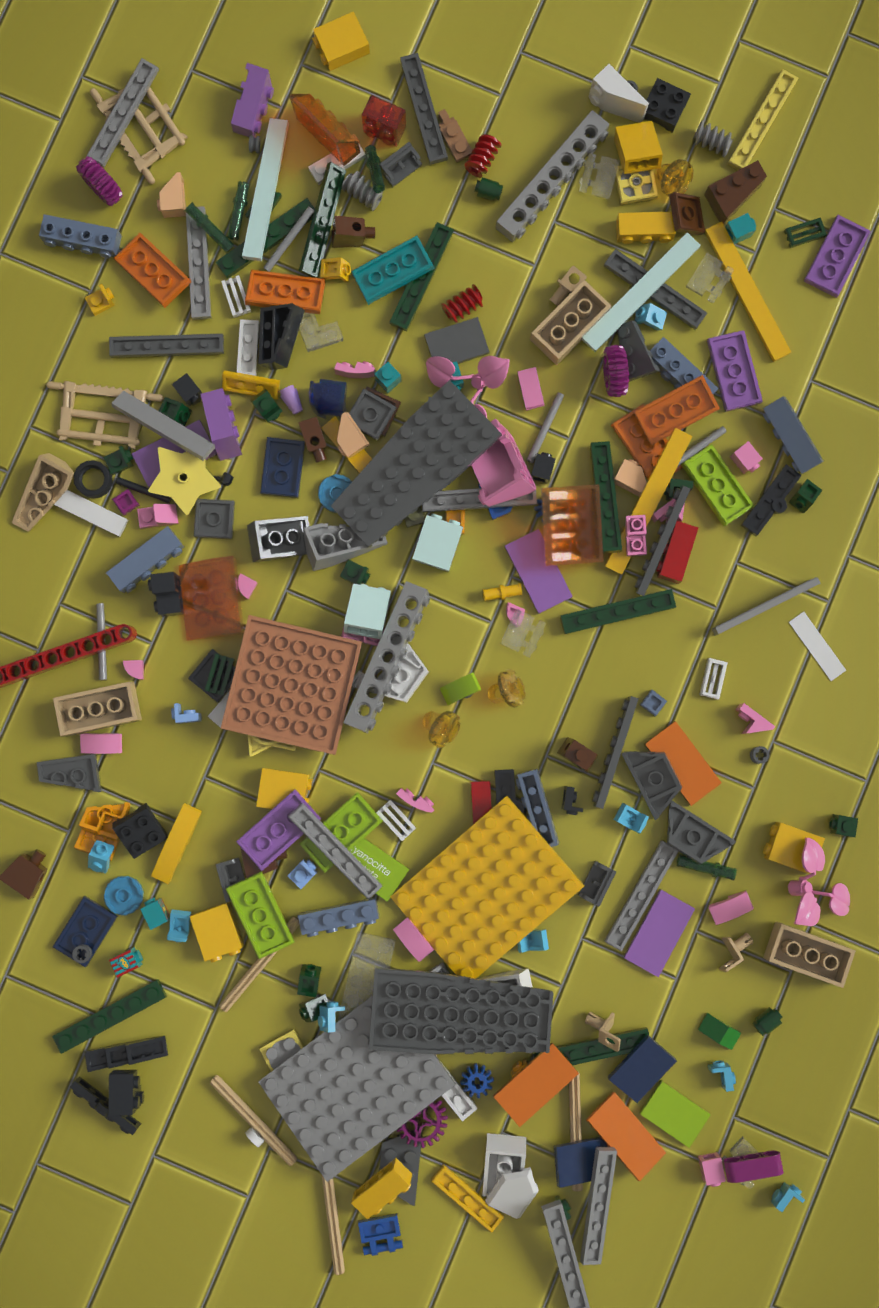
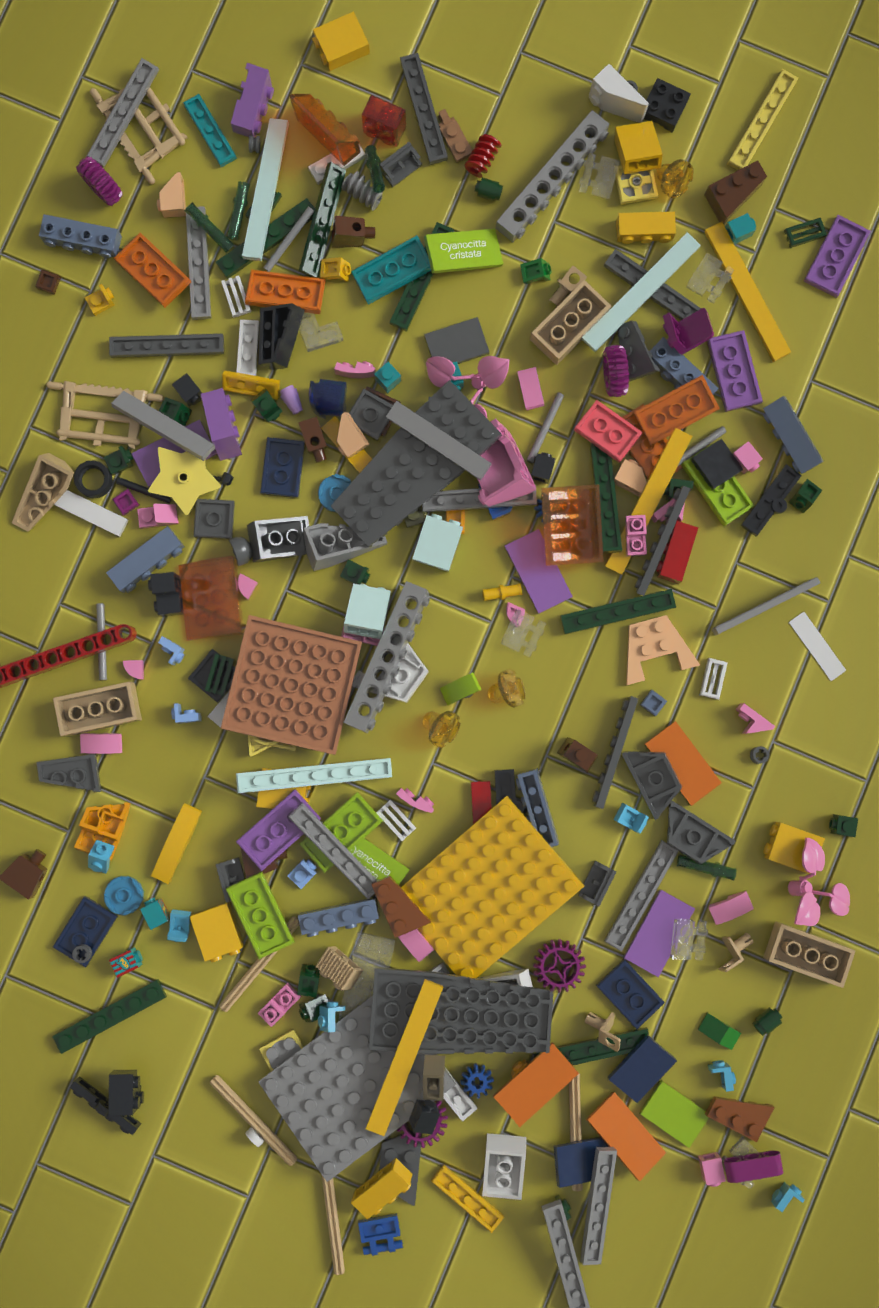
black slope [84,1035,168,1072] -> none
black brick [112,803,167,859] -> none
red piece [441,284,483,323] -> none
white tile [485,1167,539,1219] -> none
medium azure bracket [517,929,549,953] -> none
black bracket [561,786,583,815] -> none
medium azure bracket [635,303,667,331] -> none
reddish brown tile [669,192,705,235] -> none
light grey piece [693,120,735,157] -> none
none -> reddish brown tile [35,270,61,295]
none -> light blue bracket [158,636,185,666]
none -> teal tile [183,94,237,167]
none -> dark grey hair [229,537,252,566]
none -> light aqua tile [236,758,392,793]
none -> bright pink slope [258,982,301,1027]
none -> tan brick [316,946,363,991]
none -> yellow tile [366,979,443,1136]
none -> dark orange wing [371,875,431,938]
none -> light grey tile [386,401,492,480]
none -> black brick [409,1099,440,1135]
none -> dark tan slope [423,1054,445,1101]
none -> lime tile [424,228,503,274]
none -> green bracket [520,258,552,284]
none -> magenta gear [533,939,586,993]
none -> coral tile [574,400,643,463]
none -> dark blue tile [596,959,665,1029]
none -> light nougat wing [626,615,700,686]
none -> magenta bracket [663,308,714,355]
none -> clear plate [670,919,708,960]
none -> black tile [690,438,743,490]
none -> dark orange wing [705,1096,775,1142]

